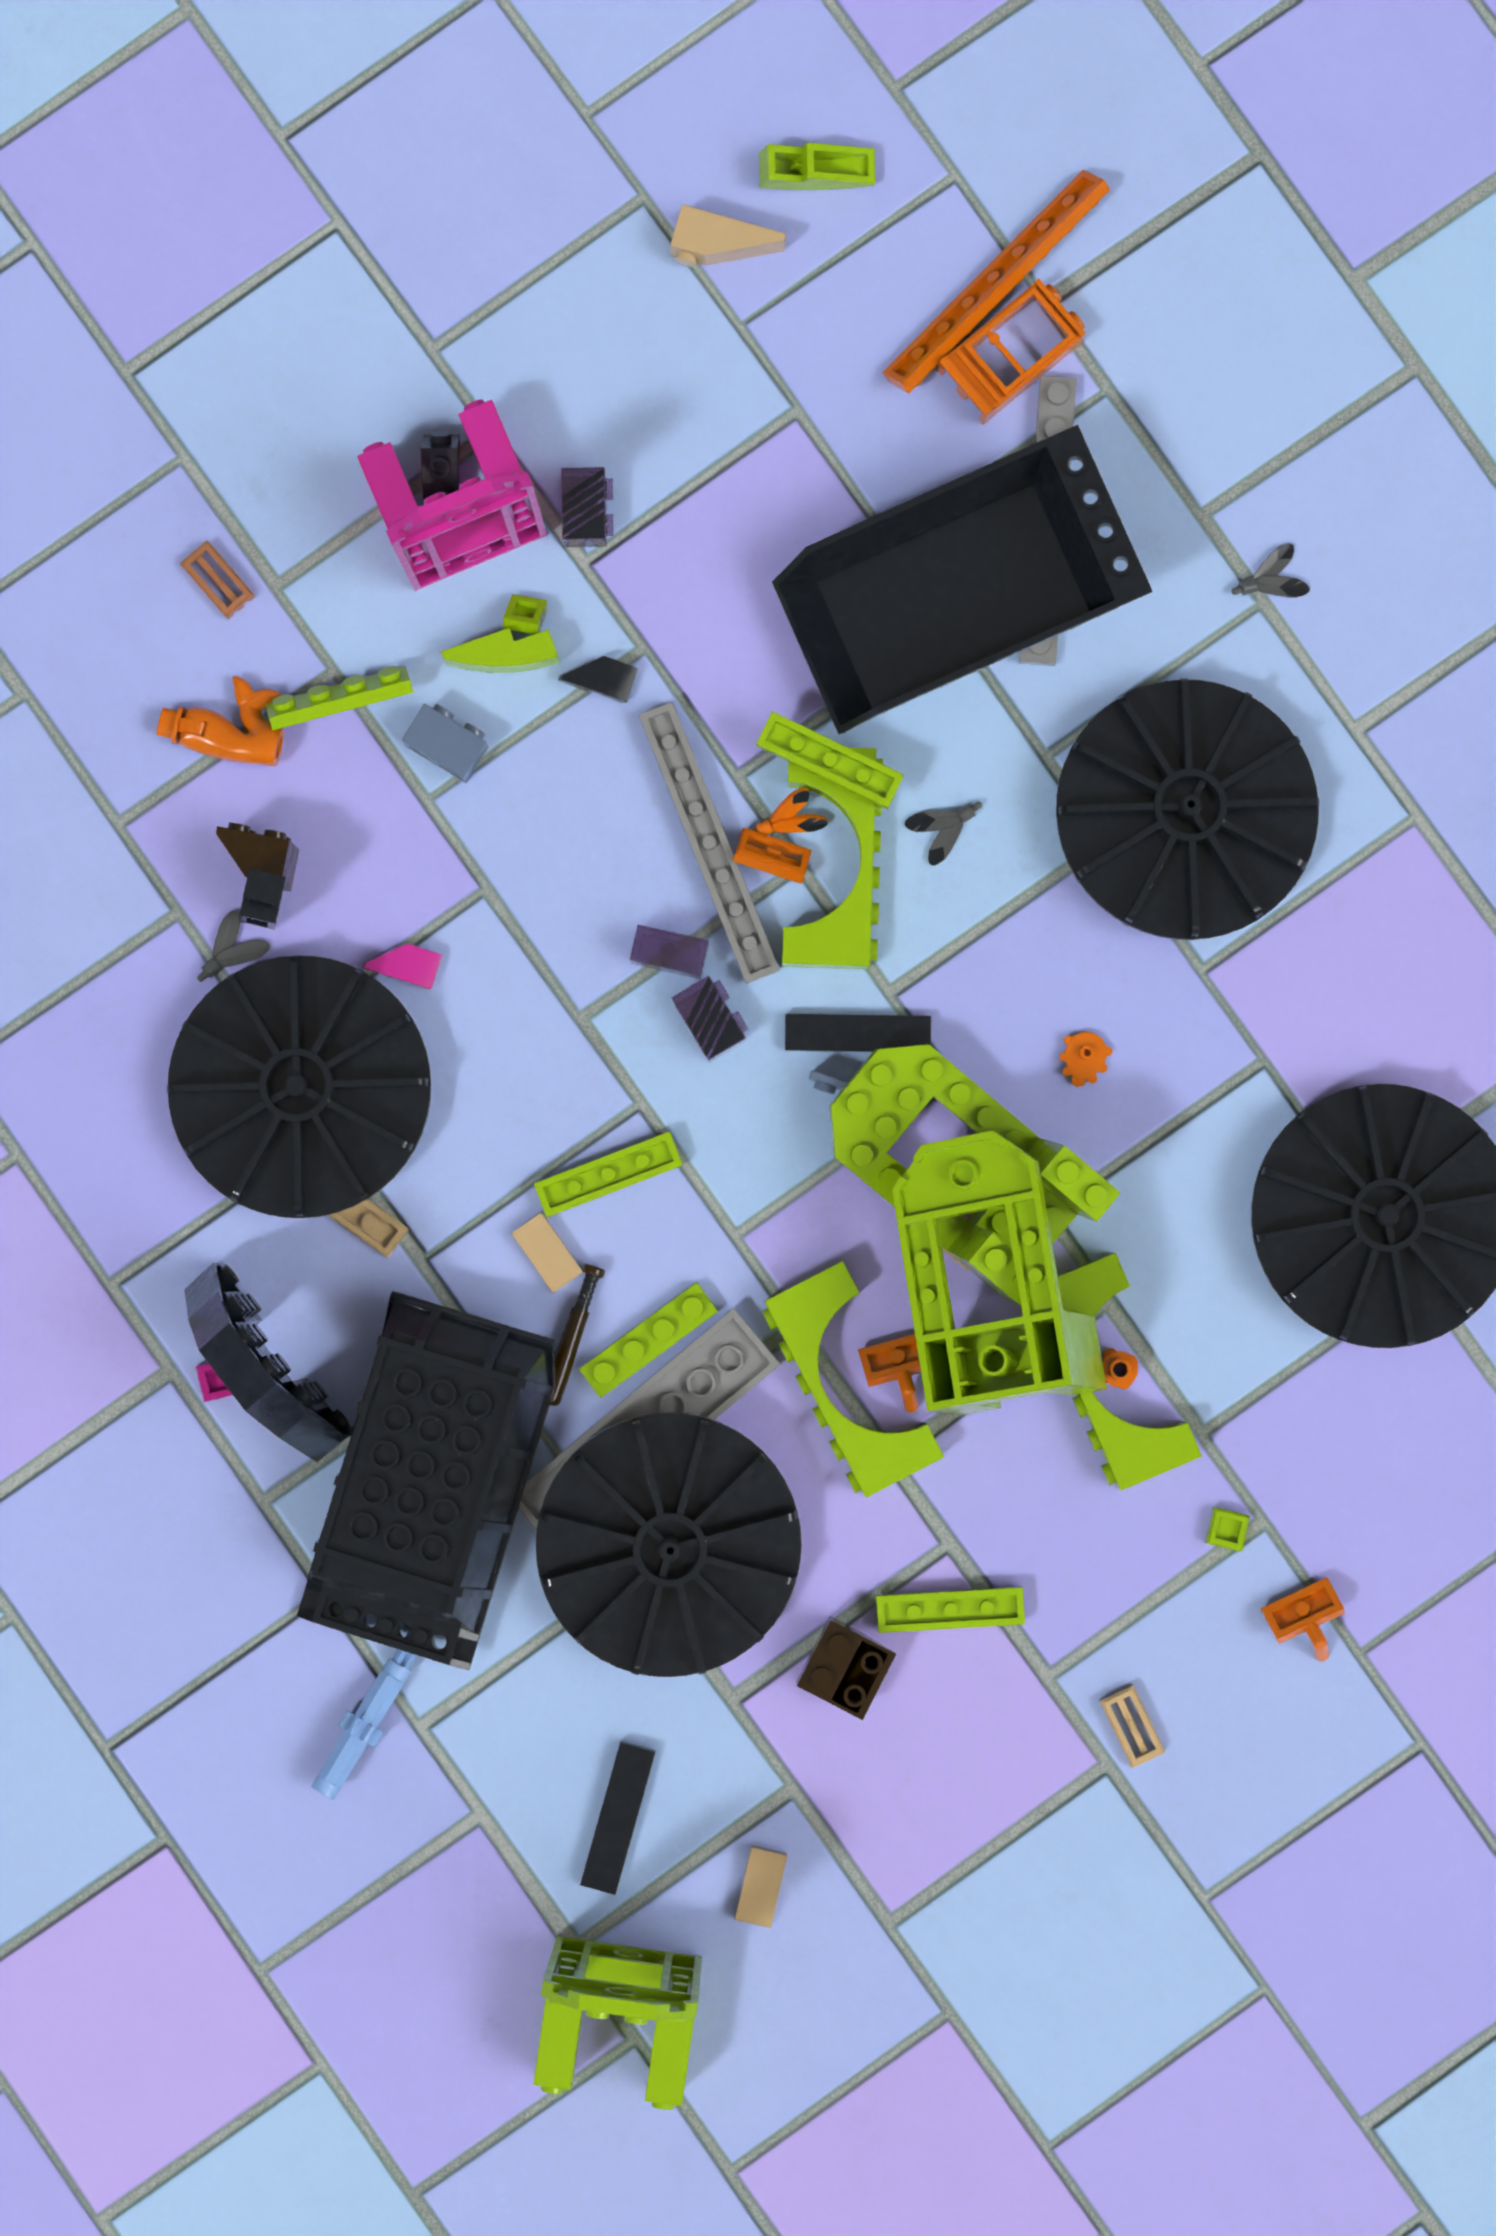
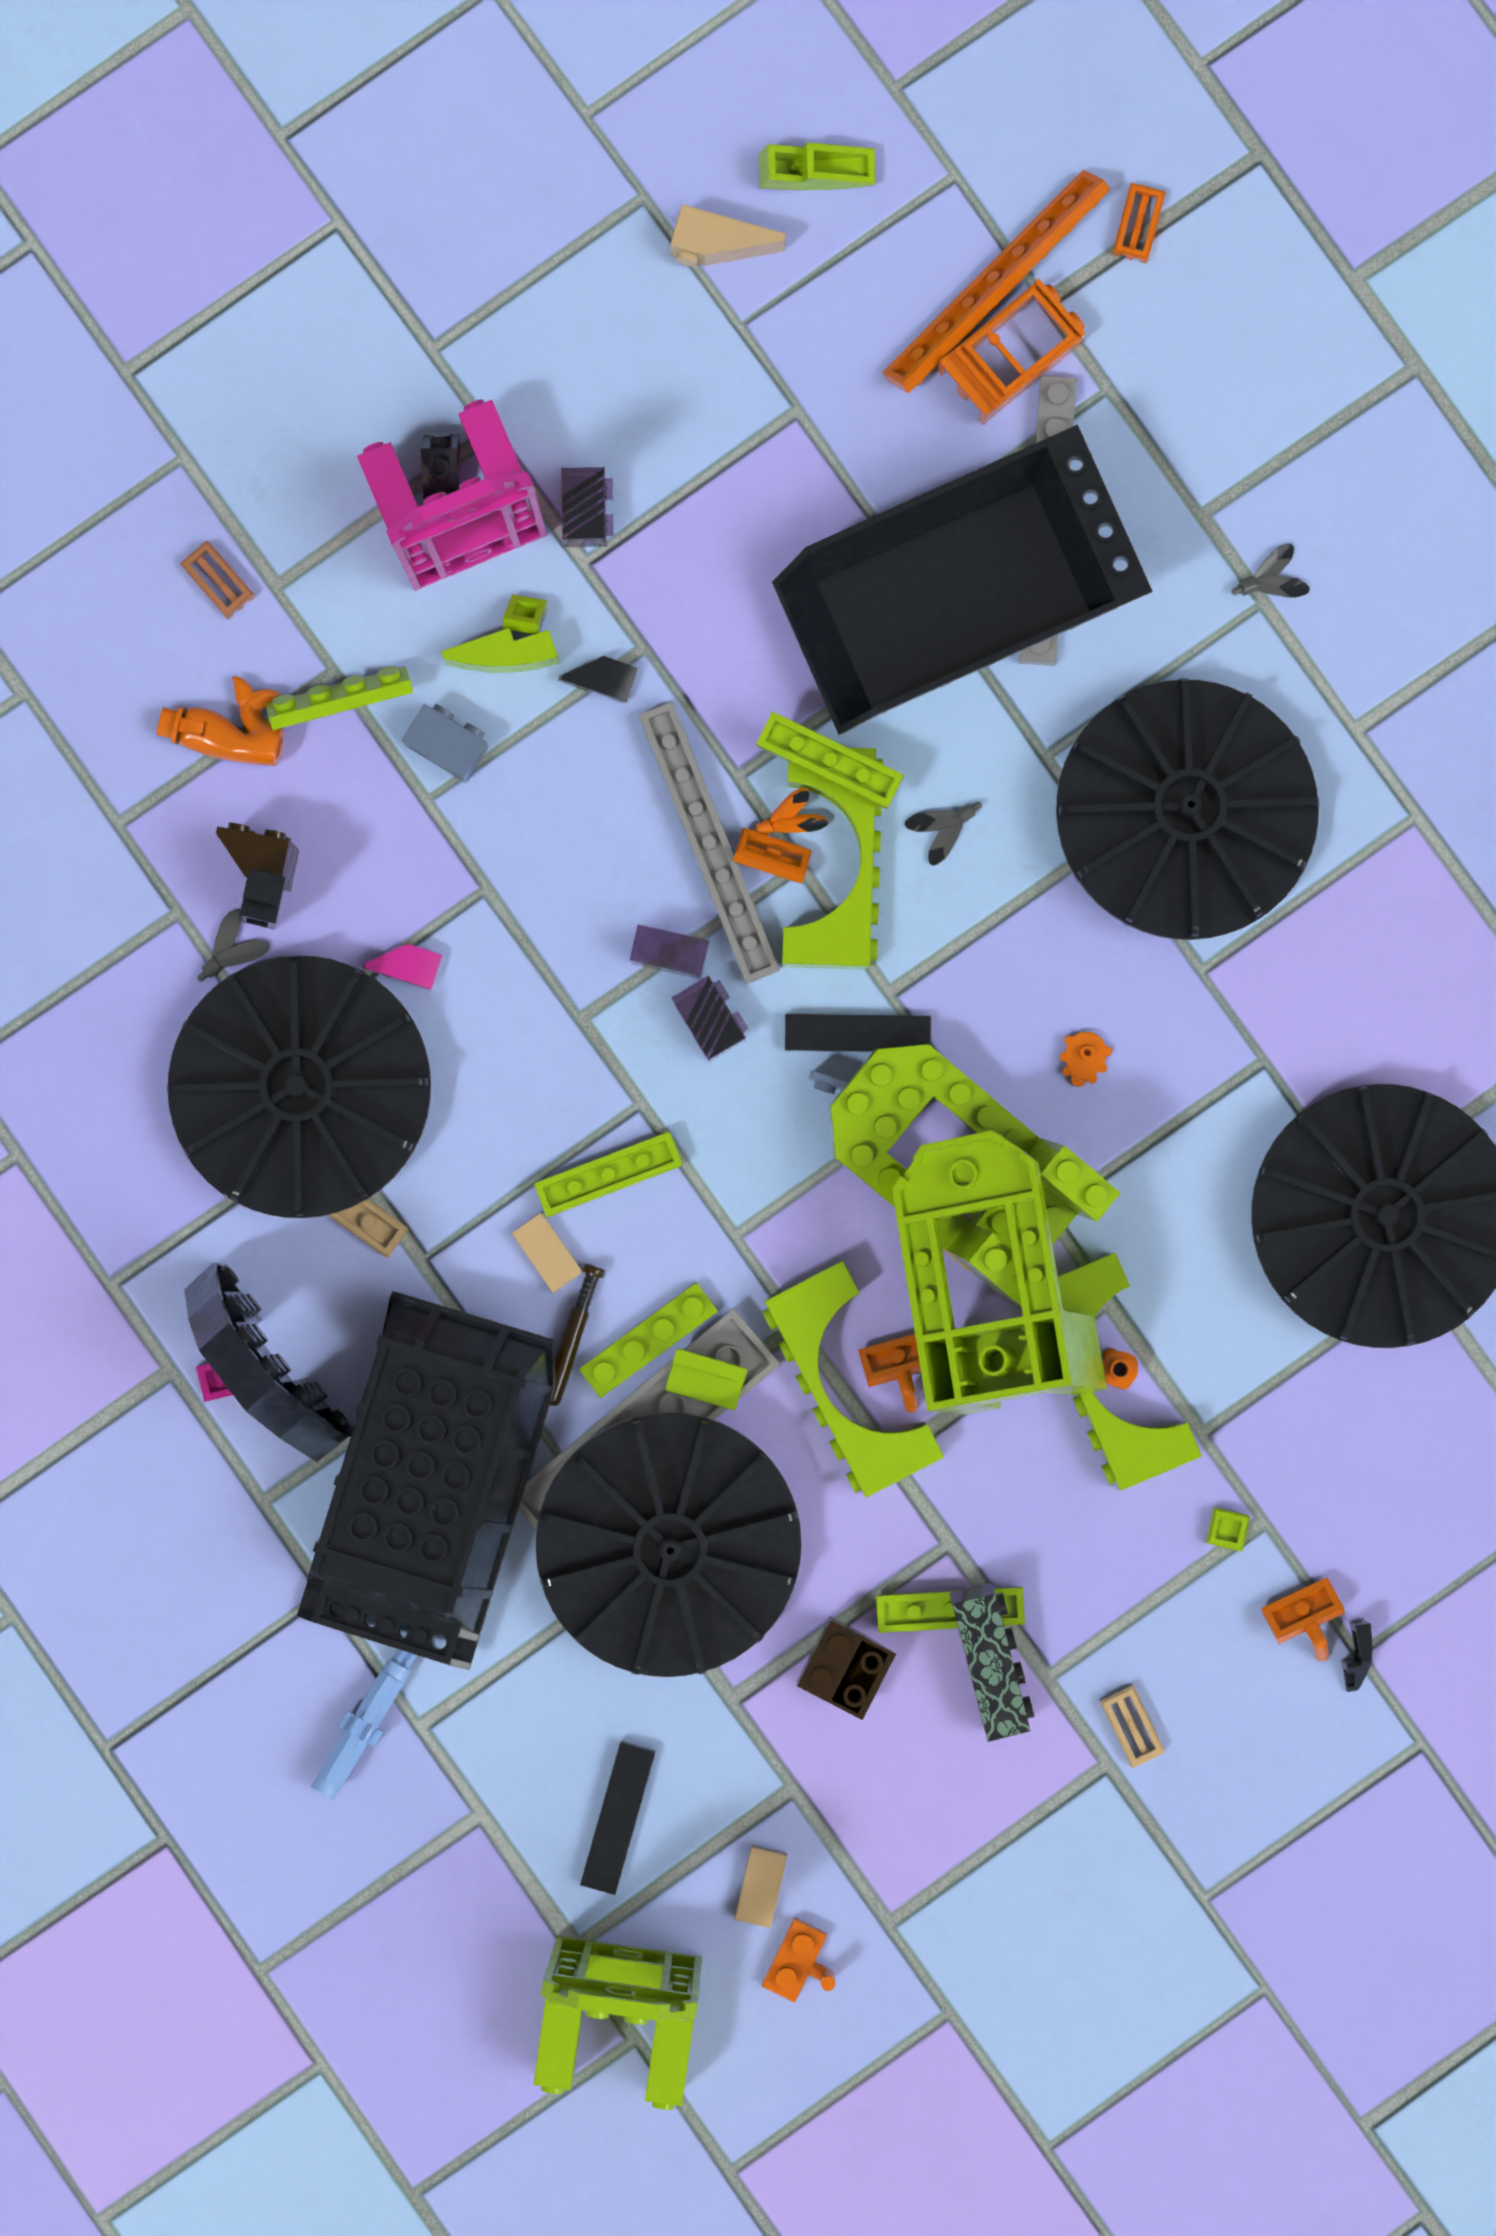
none -> lime panel [665,1348,748,1411]
none -> orange plate [762,1917,836,2003]
none -> black brick [950,1582,1035,1742]
none -> orange tile [1112,183,1166,264]
none -> black slope [1341,1620,1372,1692]

